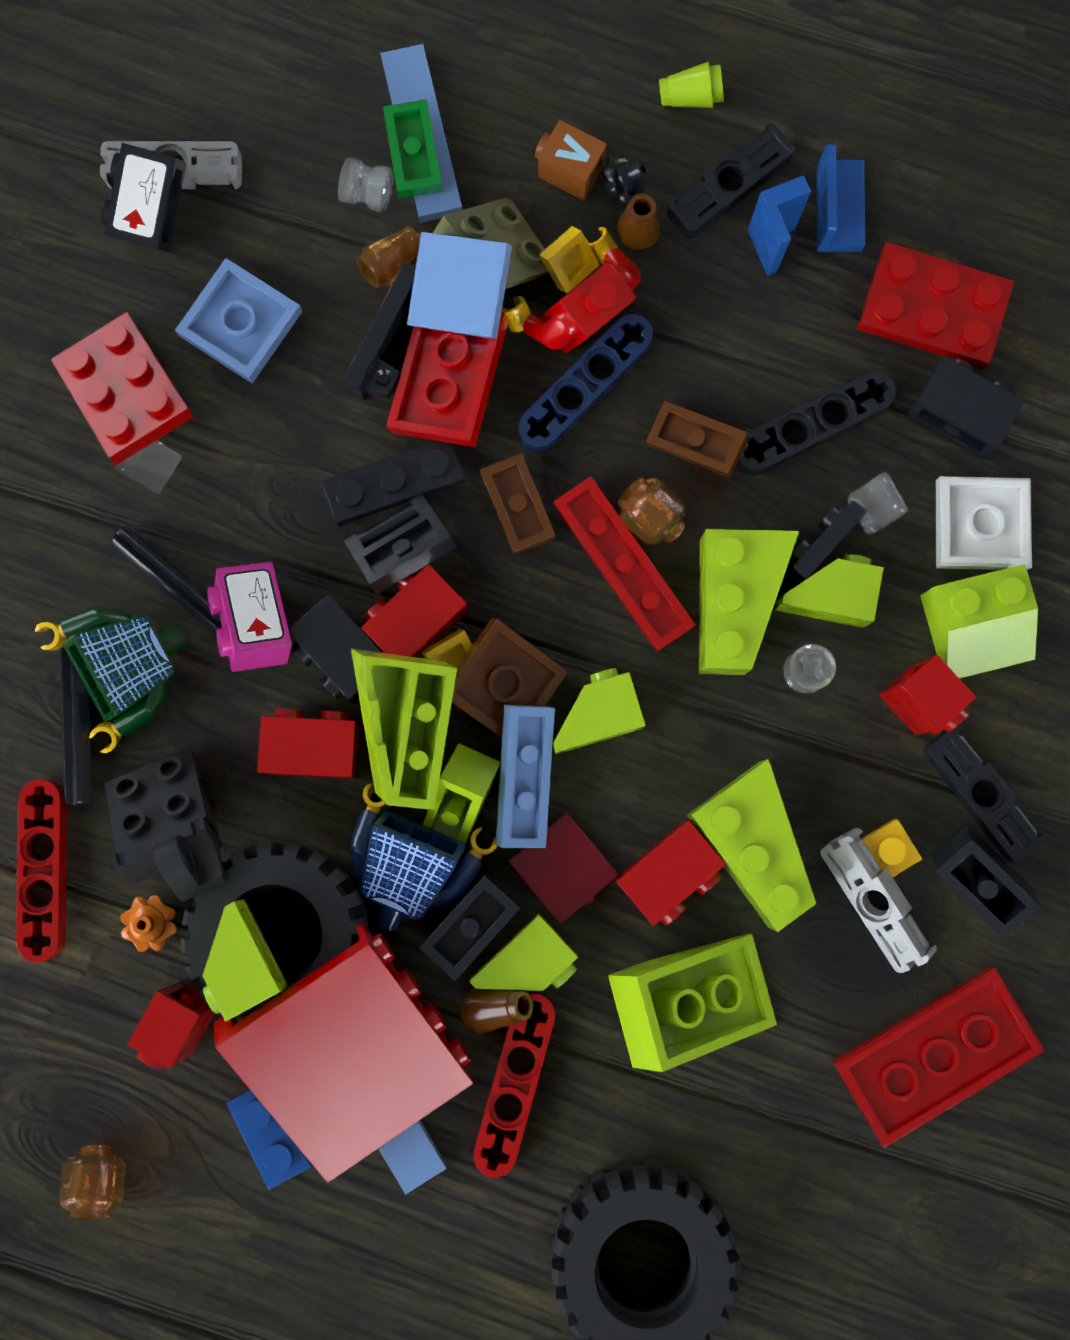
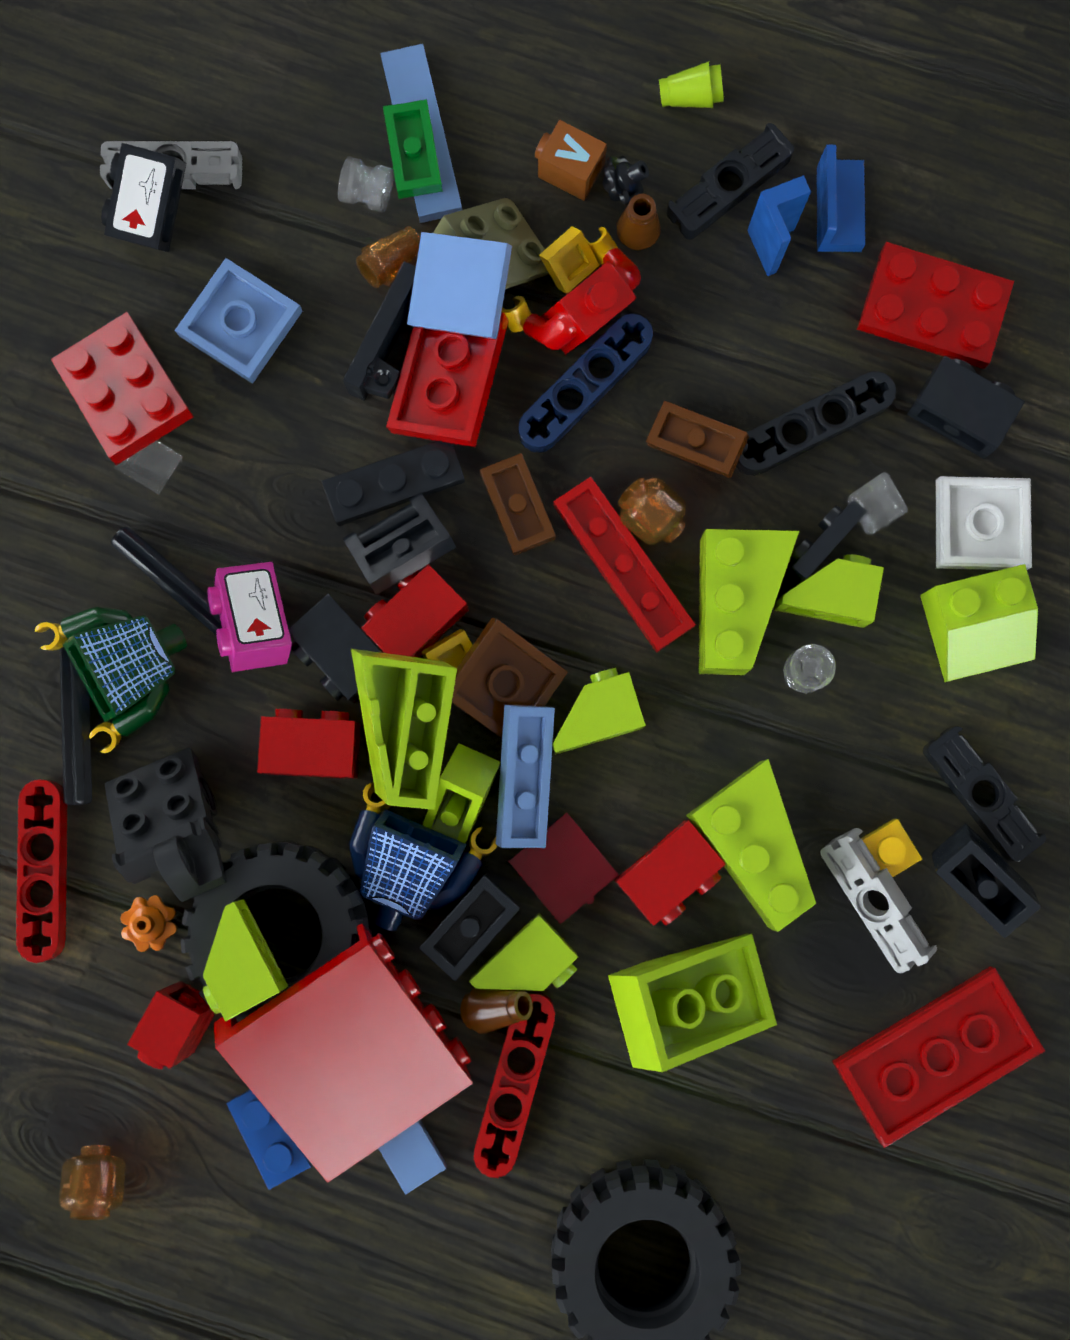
red brick [878,654,977,736] -> none

